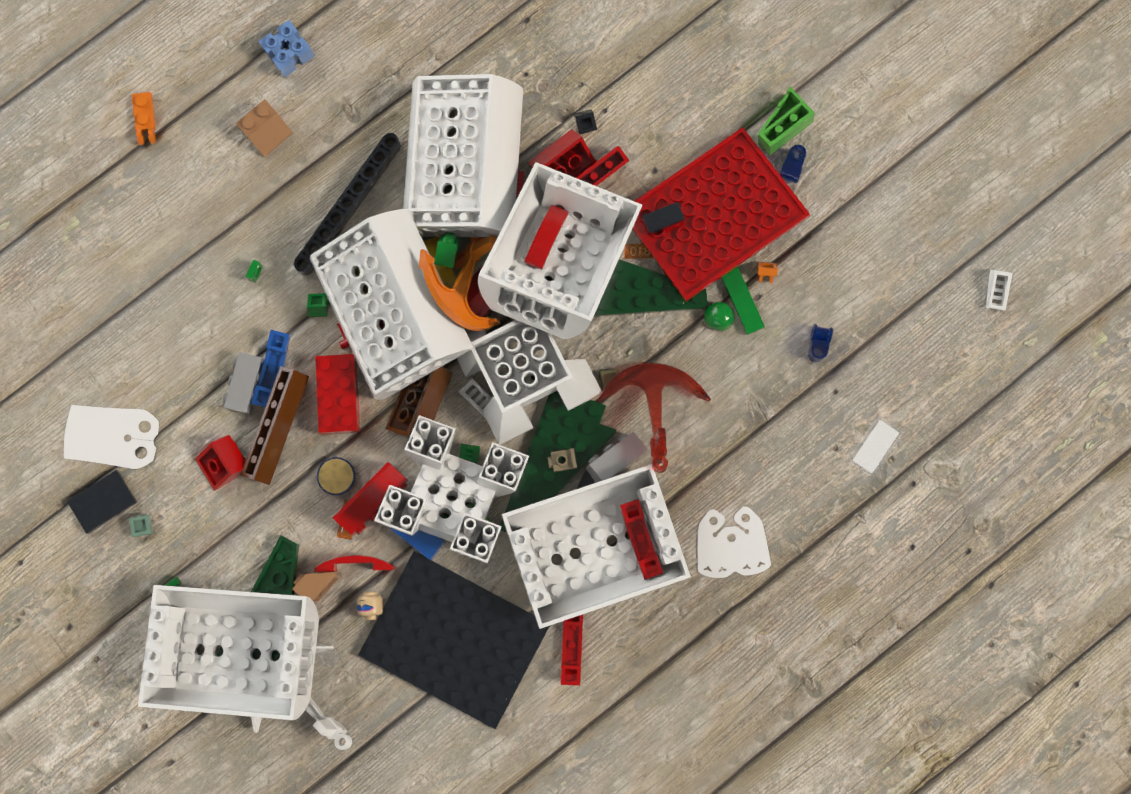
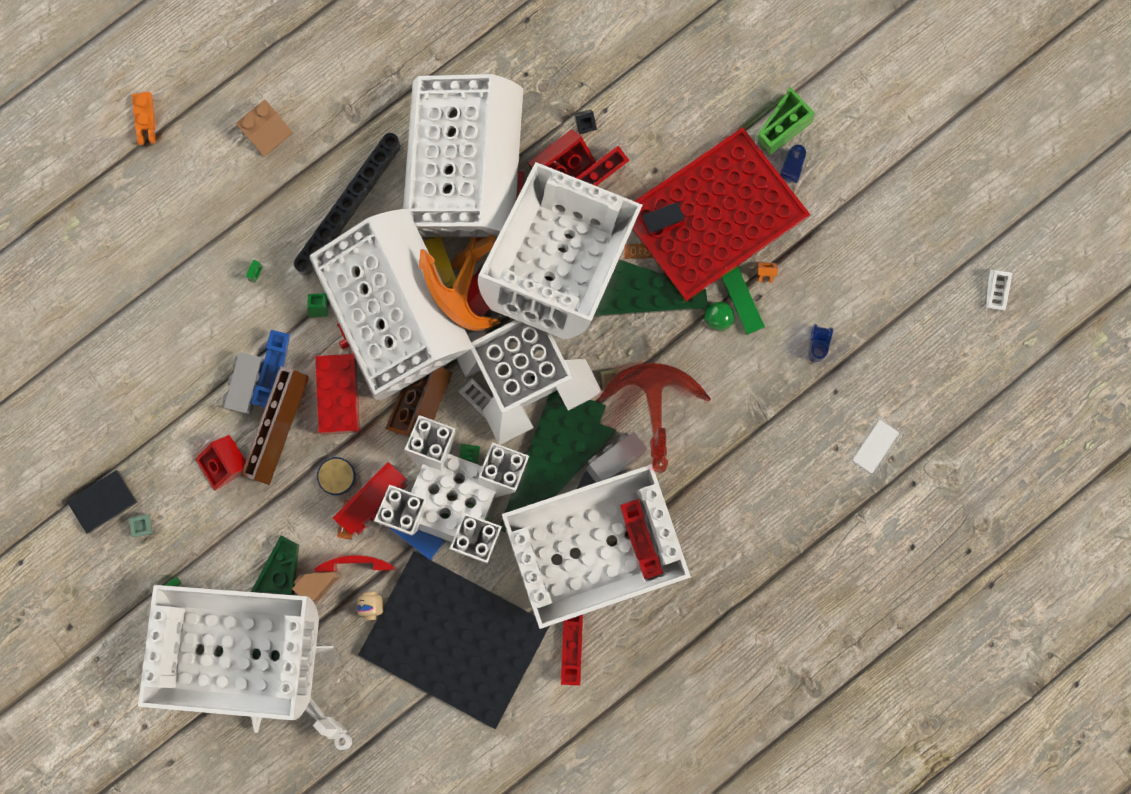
white piece [64,405,159,469] -> none
medium blue brick [259,20,314,78] -> none
green brick [434,232,461,268] -> none
red slope [524,205,569,270] -> none
dark tan brick [548,448,577,472] -> none
white piece [697,506,771,578] -> none

